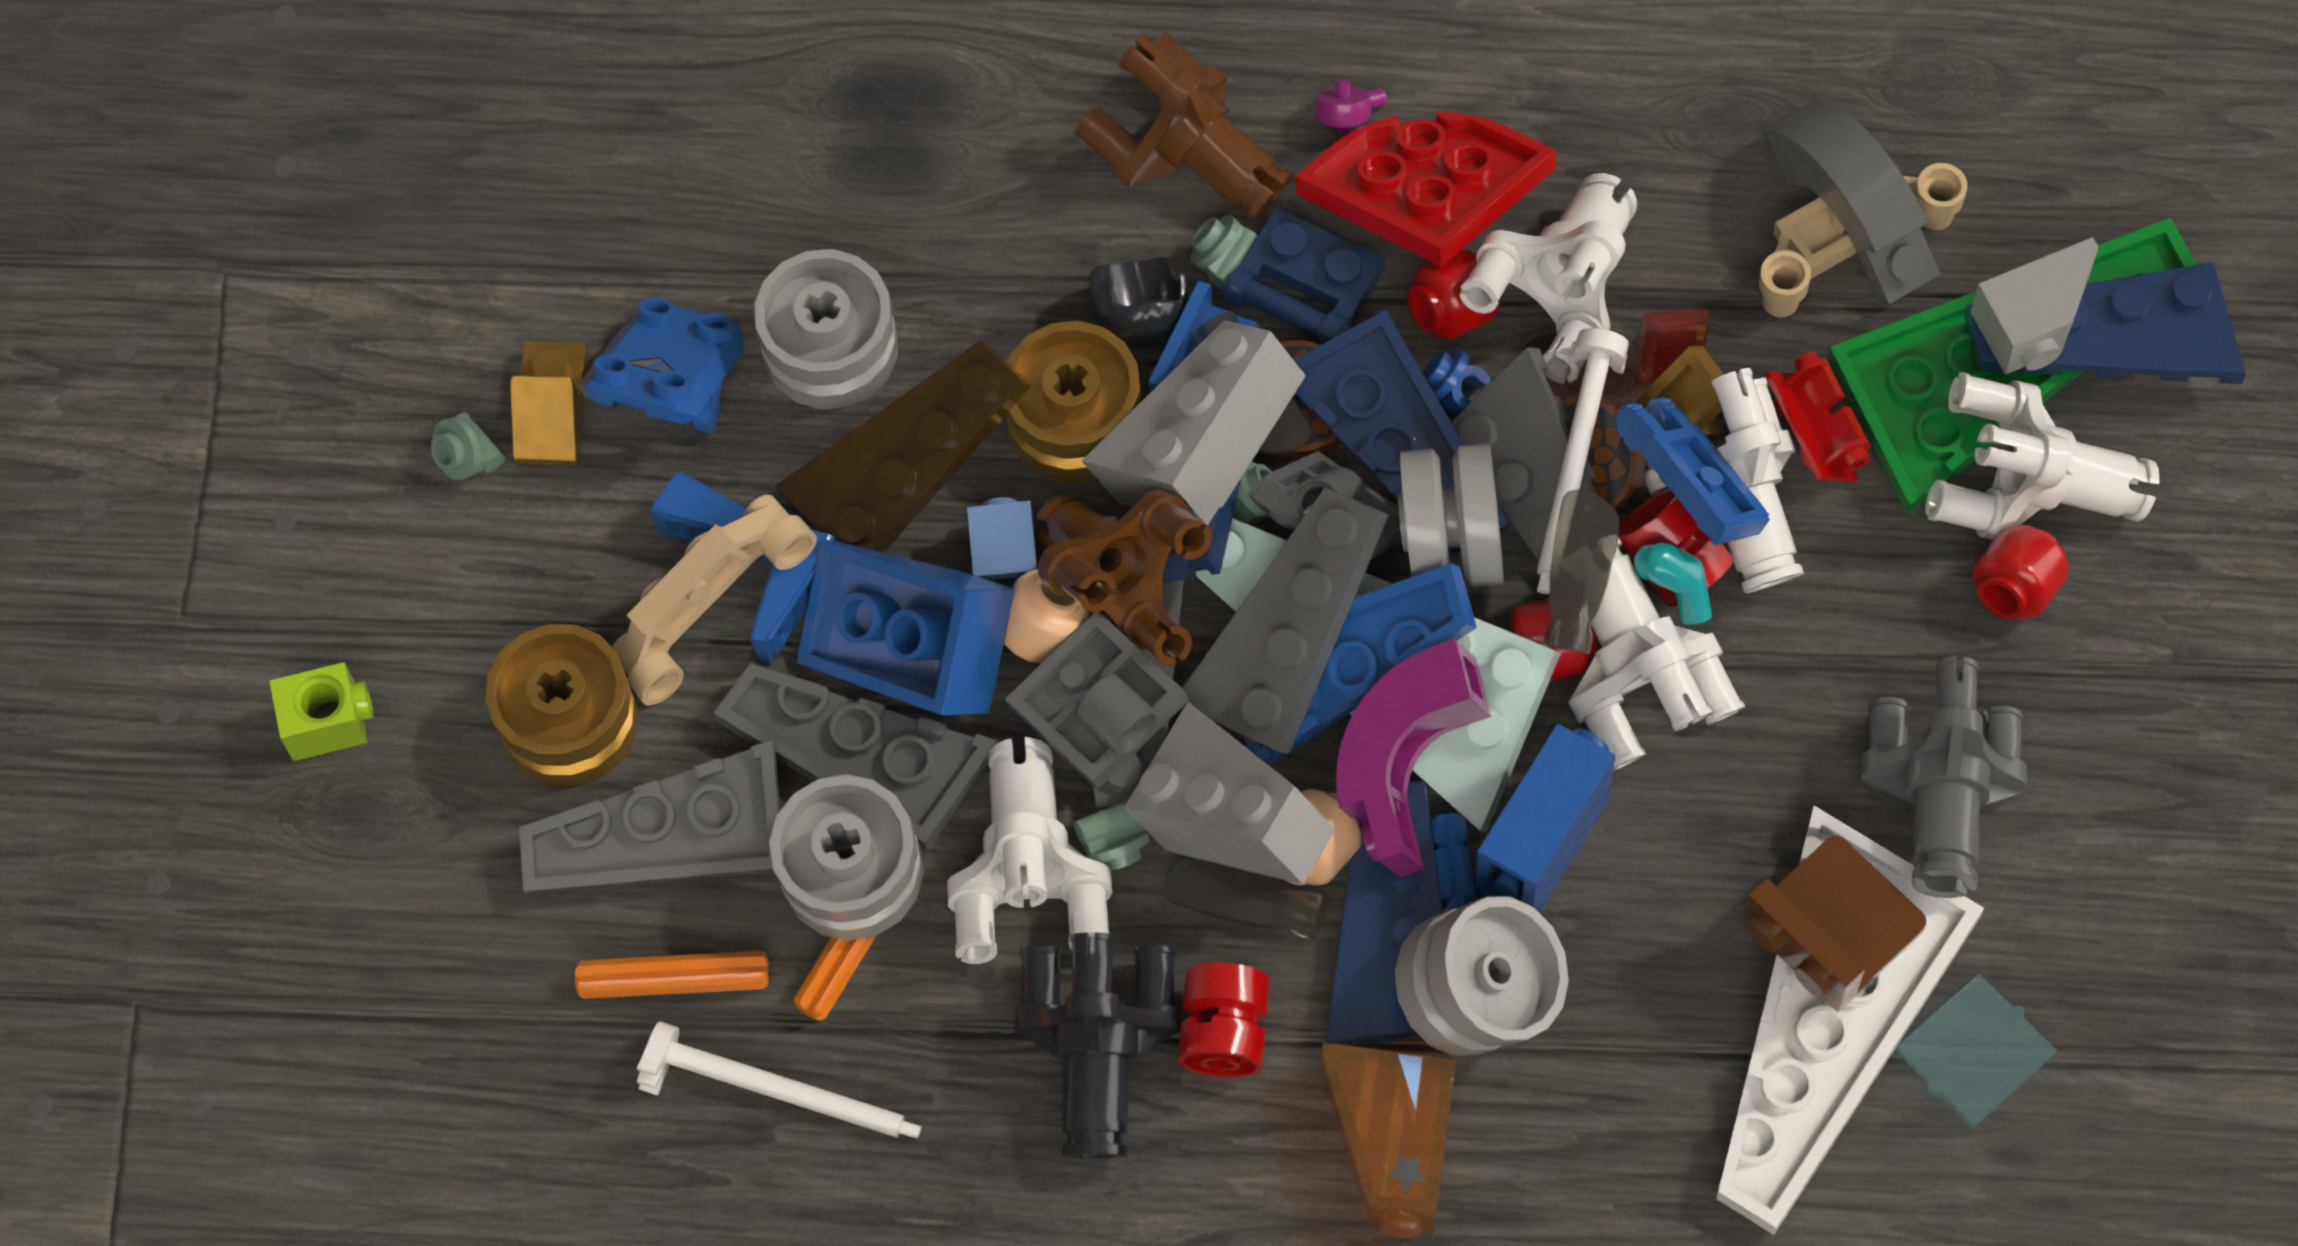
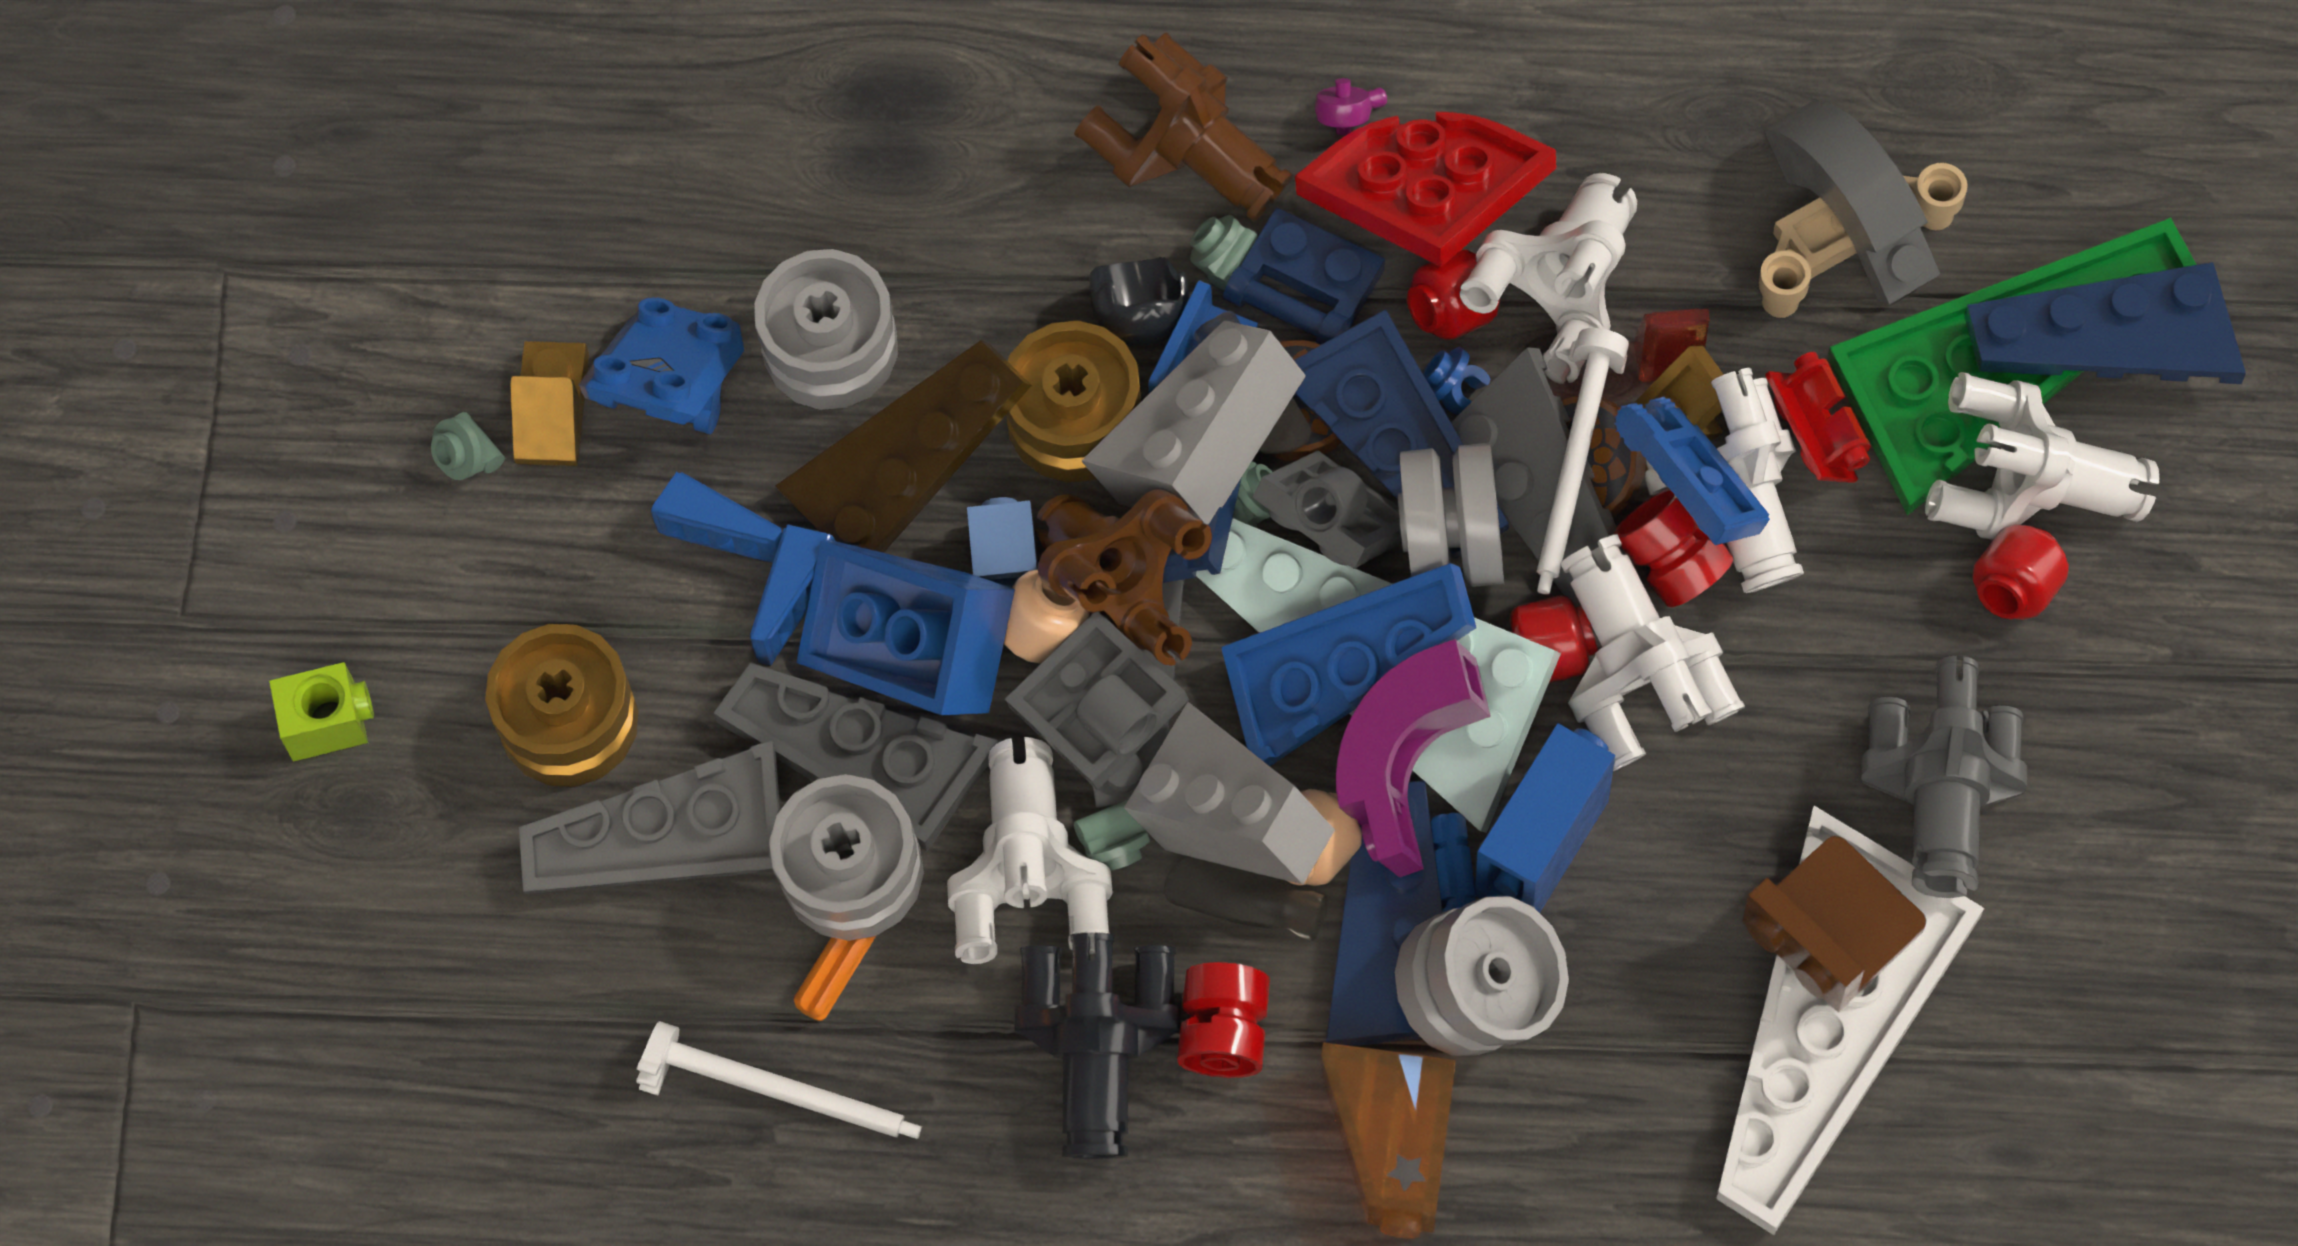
orange axle [575,951,770,999] -> none
tan plate [612,494,817,705] -> none
dark grey wing [1182,488,1389,754] -> none
clear smoke piece [1542,490,1620,654] -> none
teal arm [1634,542,1712,625] -> none
clear light blue piece [1895,973,2057,1129] -> none
light grey slope [1971,237,2099,375] -> none

